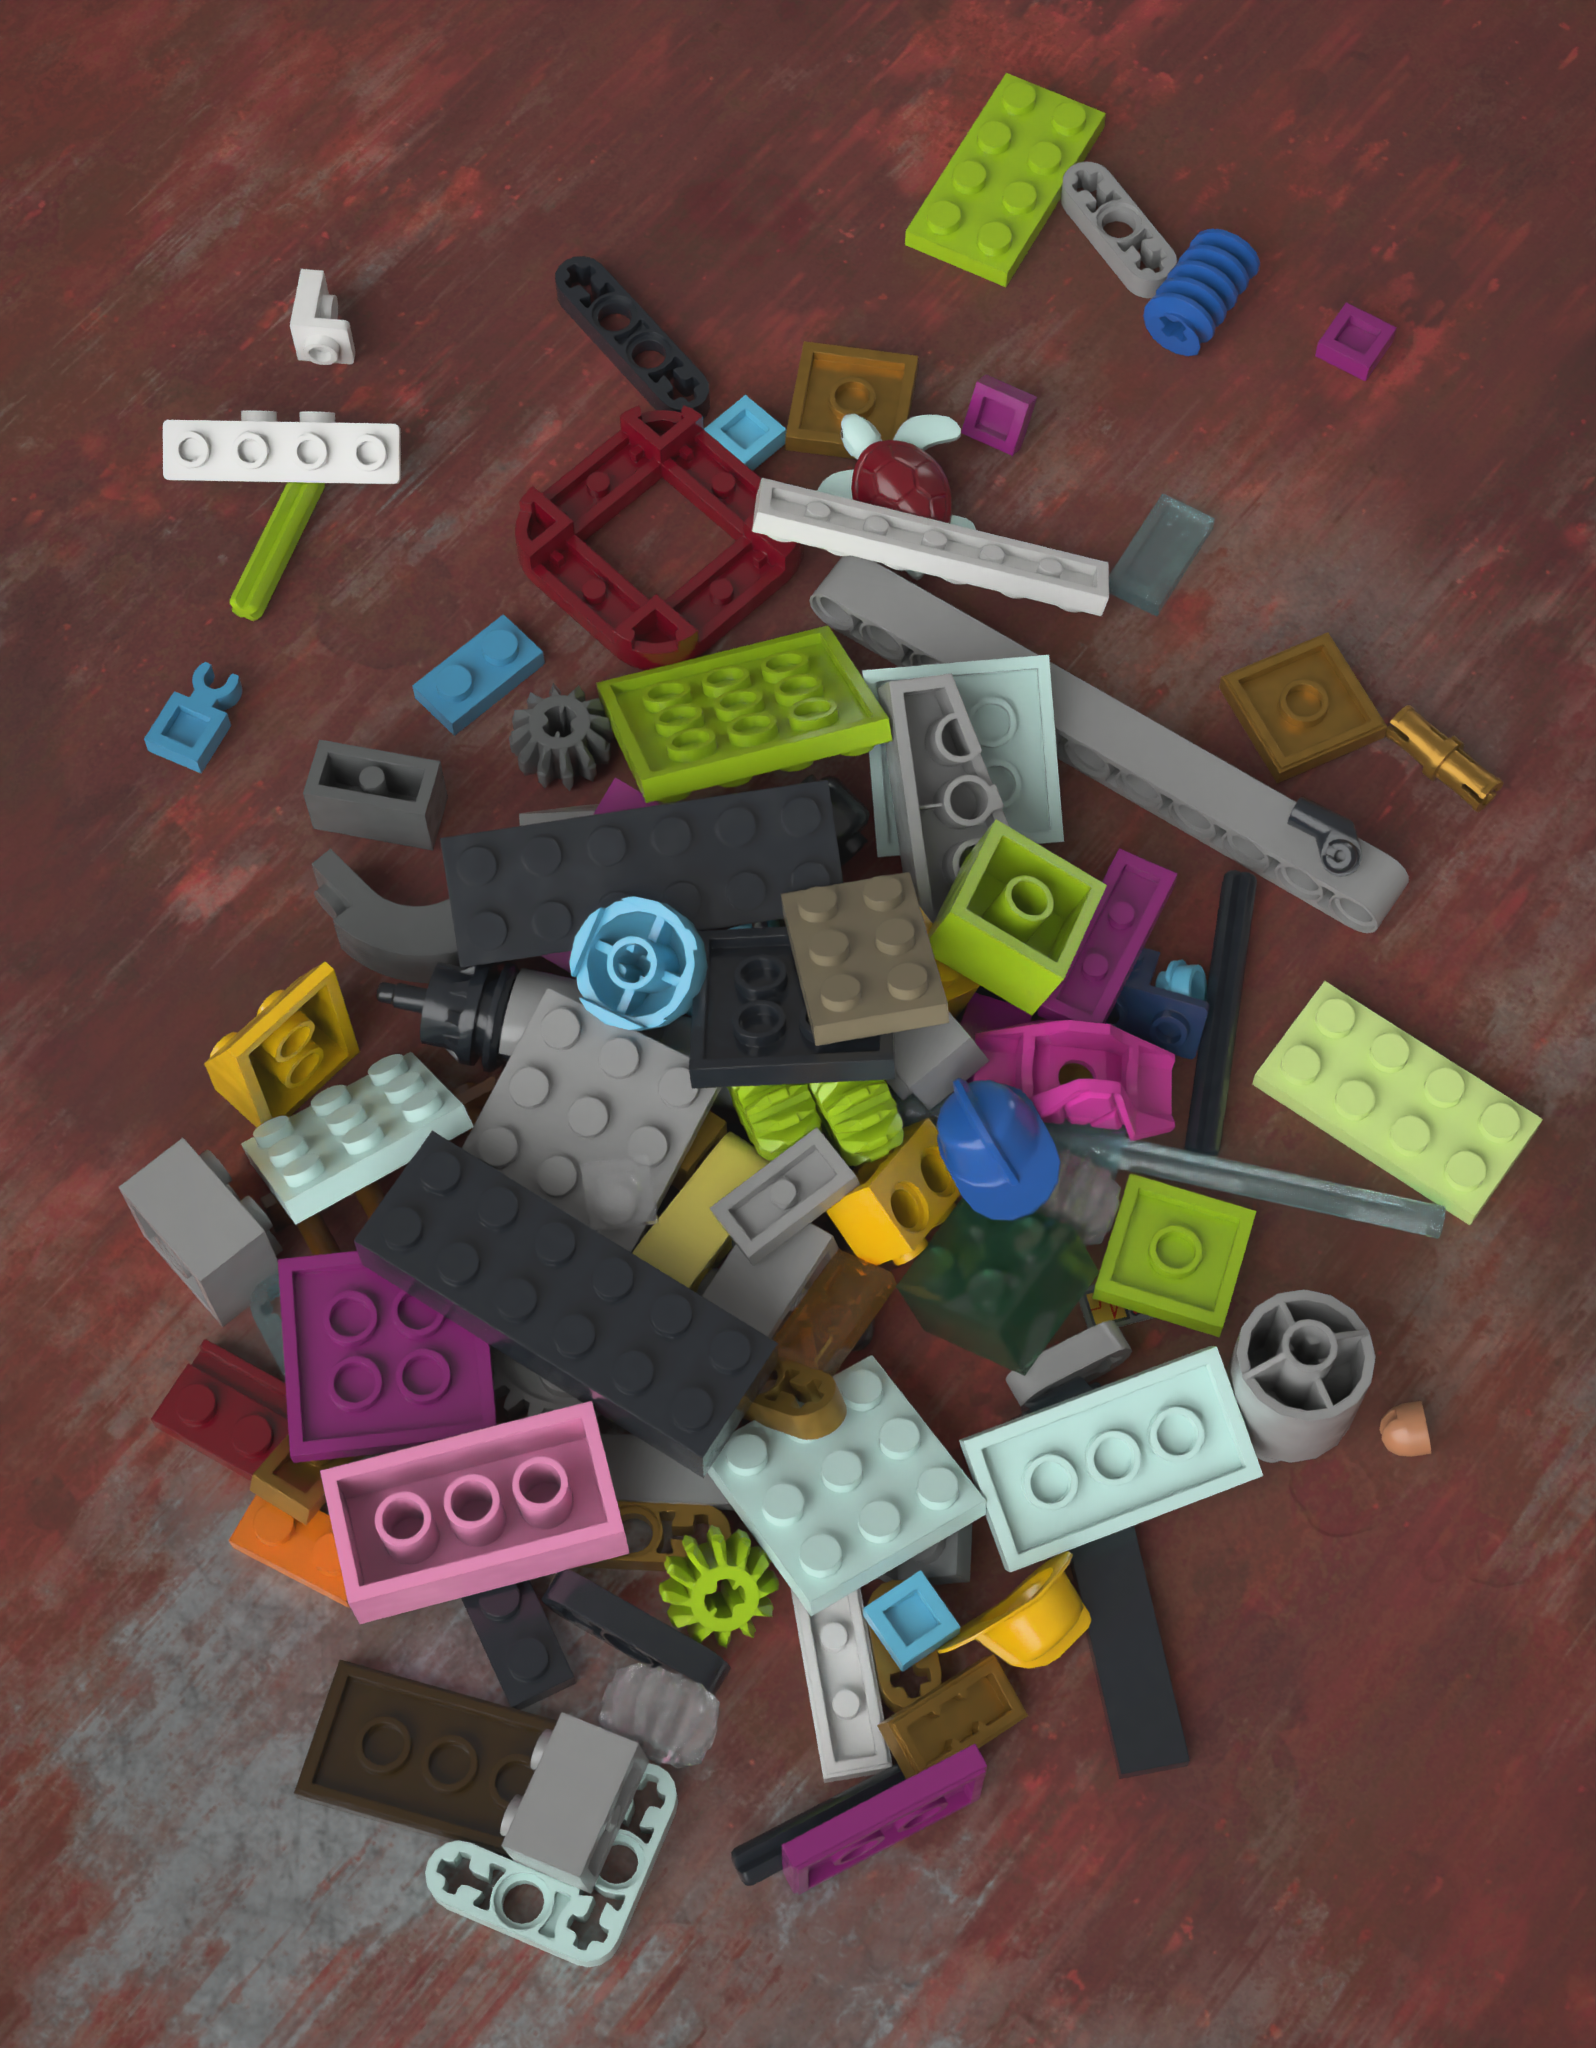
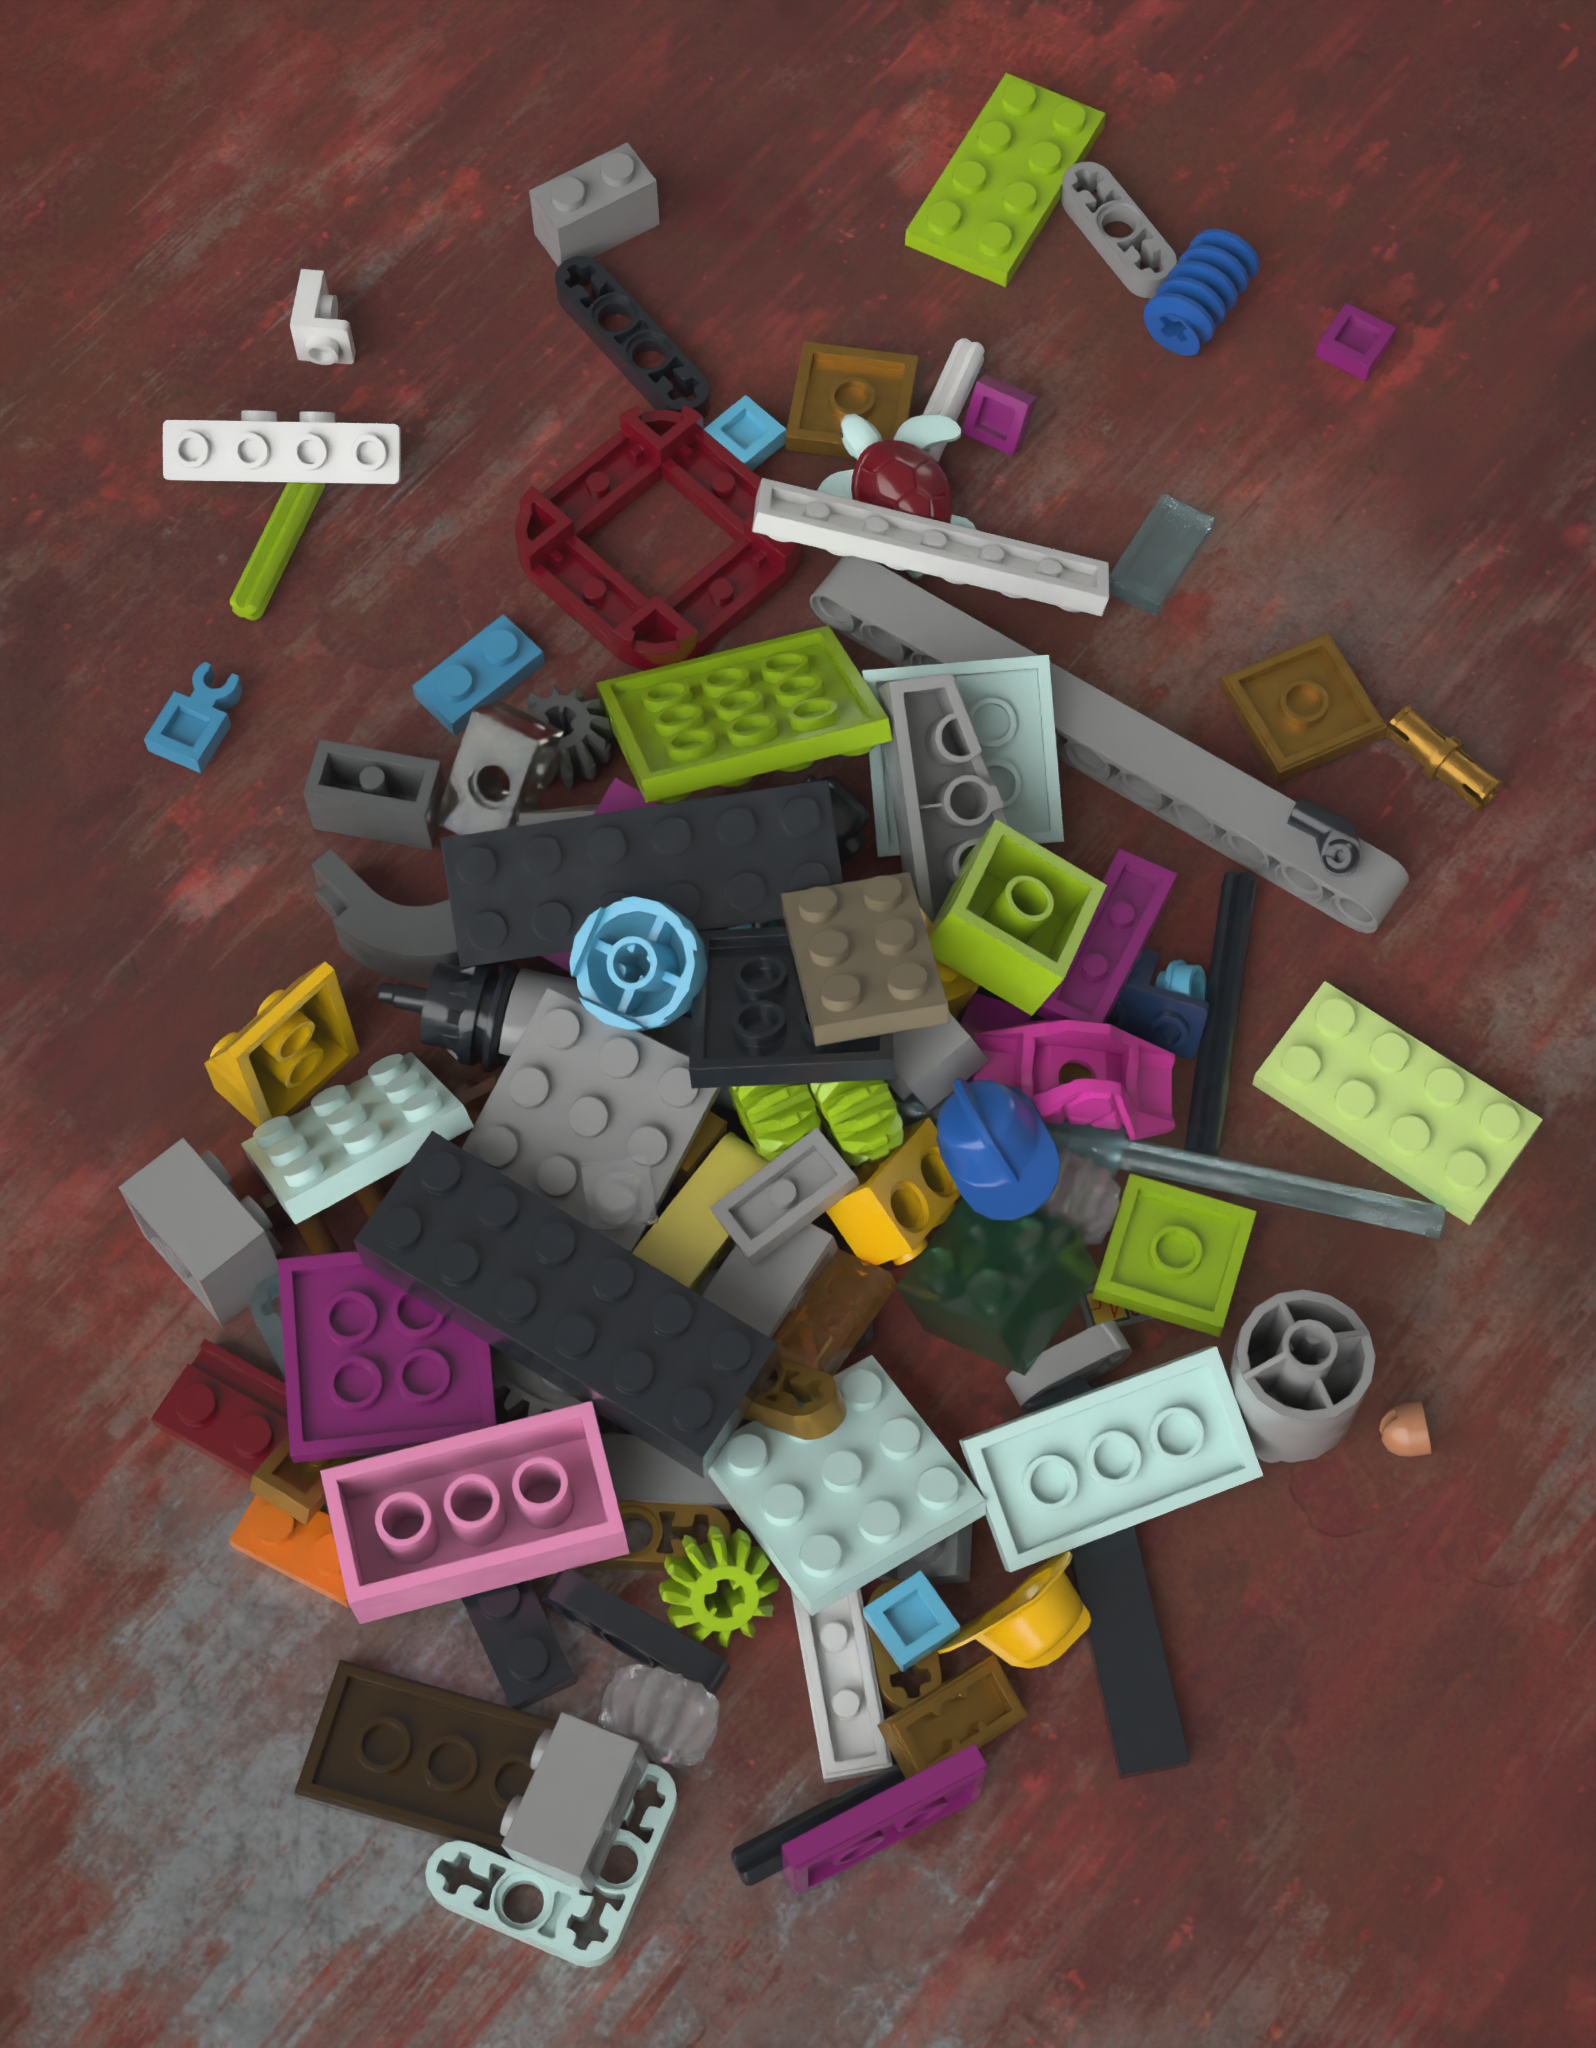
none -> clear smoke brick [434,700,563,835]
none -> light grey brick [529,142,660,266]
none -> white axle [923,338,985,463]

